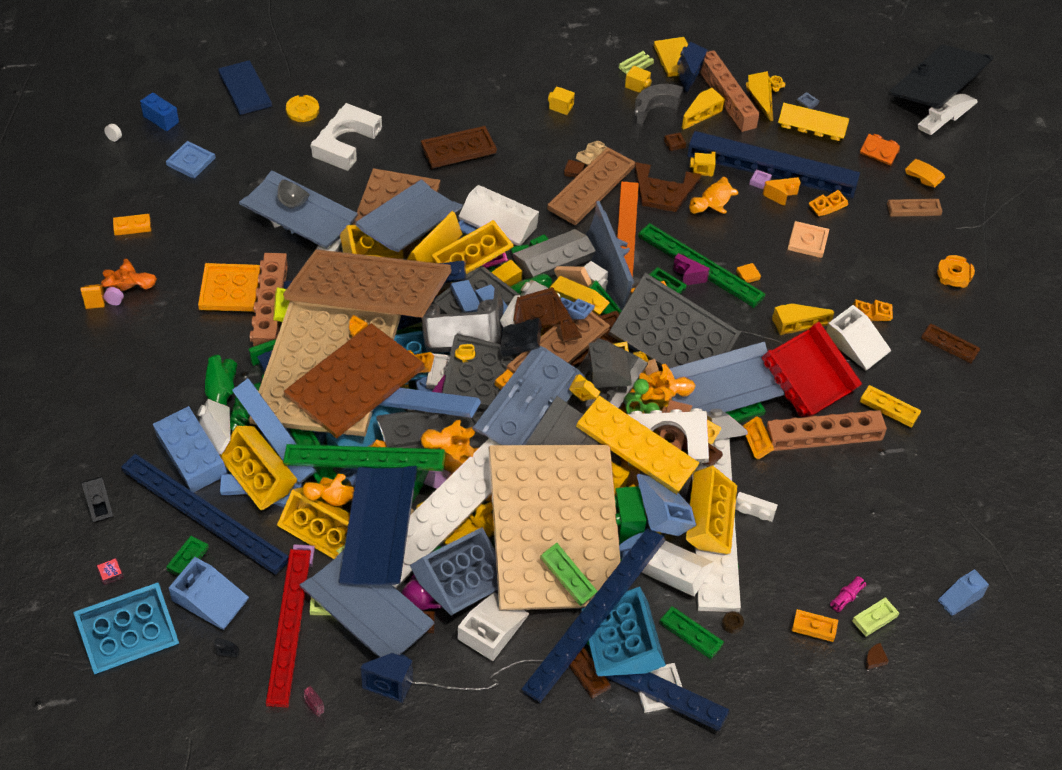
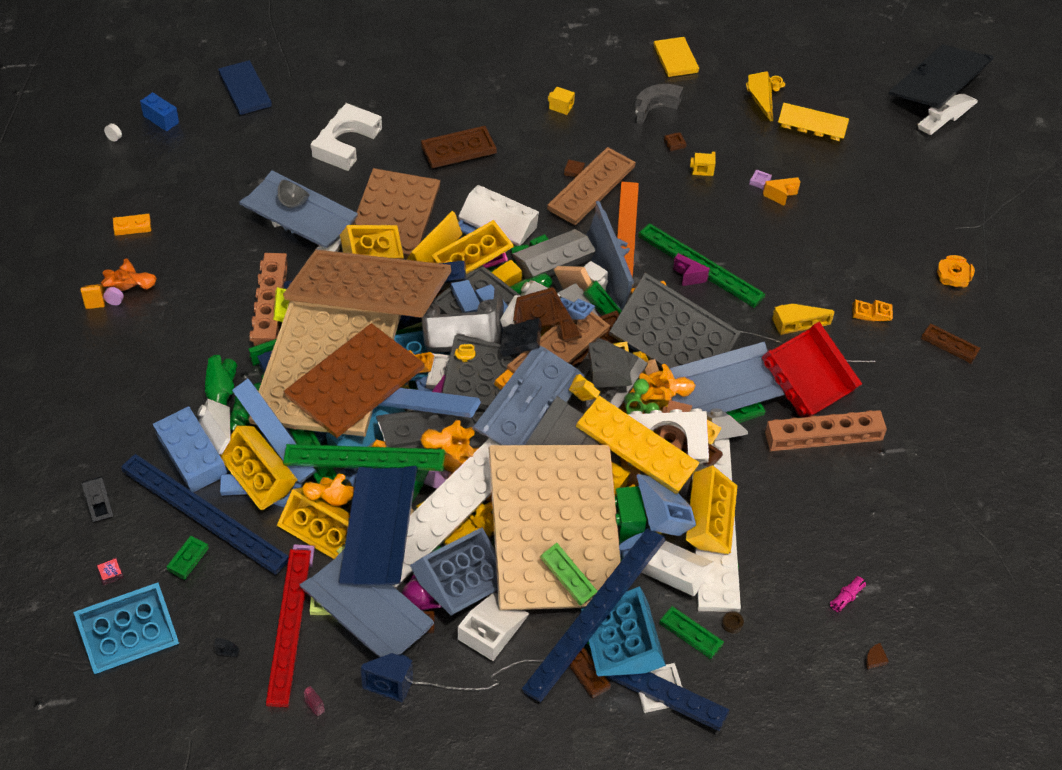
medium blue tile [166,141,215,179] -> none
medium blue slope [169,557,249,630] -> none
light orange plate [198,263,261,312] -> none
yellow tile [286,95,320,122] -> none
light orange tile [349,315,368,337] -> none
sand blue hinge [355,179,463,252] -> none
yellow slope [550,276,610,316] -> none
tan slope [576,141,607,165] -> none
yellowish green tile [619,51,654,75] -> none
yellow brick [625,65,652,93] -> none
reddish brown wing [635,162,701,212] -> none
green tile [649,267,686,294] -> none
dark blue slope [677,42,708,92] -> none
yellow slope [682,88,725,130] -> none
dark blue brick [687,131,860,198] -> none
light orange animal [689,177,738,214] -> none
nougat brick [700,50,759,132] -> none
white plate [735,492,778,522] -> none
light orange tile [736,263,761,283] -> none
light orange plate [743,416,774,459] -> none
light nougat tile [788,221,829,258] -> none
light orange plate [792,609,838,642] -> none
sand blue tile [795,92,819,109] -> none
light orange slope [809,190,848,216] -> none
white slope [826,305,891,370] -> none
yellowish green plate [852,597,899,637] -> none
orange bracket [860,134,900,166] -> none
yellow plate [860,385,921,428] -> none
medium nougat tile [887,199,943,217] -> none
light orange slope [905,159,945,188] -> none
medium blue slope [938,569,989,616] -> none

